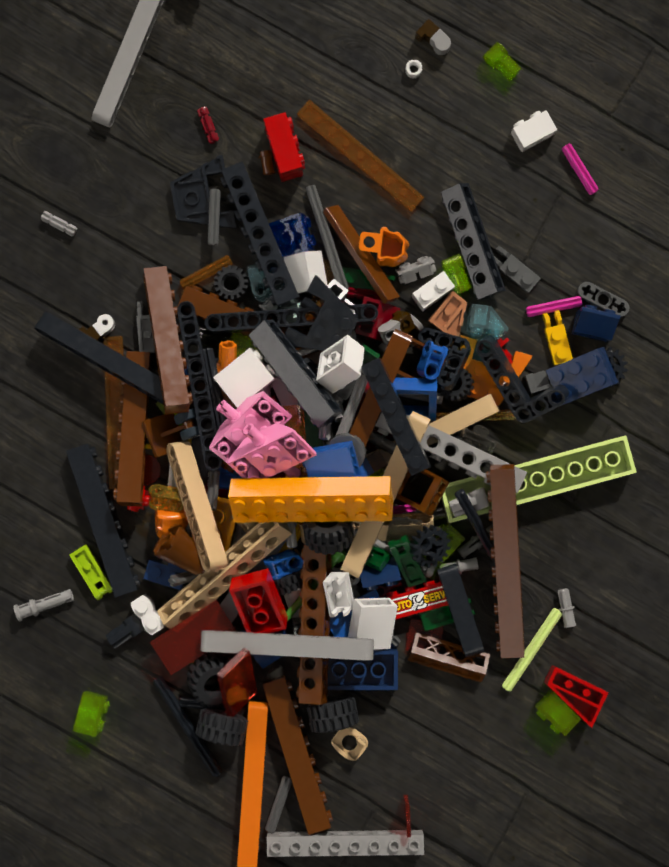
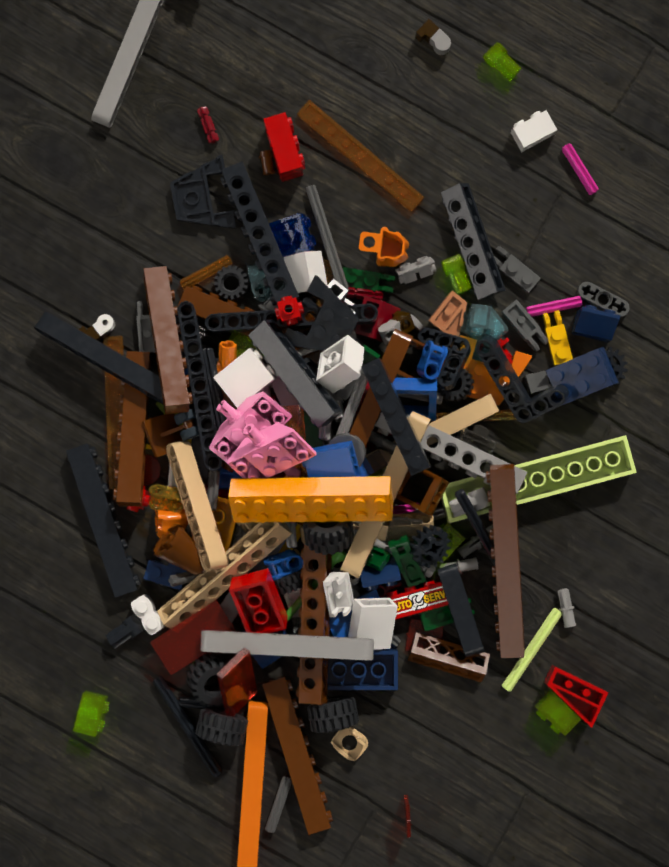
light grey pin [14,589,74,622] -> none
light grey axle [41,211,77,236] -> none
lime plate [69,544,113,600] -> none
dark grey axle [208,189,220,246] -> none
light grey brick [267,830,424,857] -> none
reddish brown tile [323,205,400,304] -> none
white axle [405,60,422,79] -> none
white brick [411,271,455,312] -> none
none -> red brick [275,296,304,326]
none -> dark grey hinge [501,299,549,352]

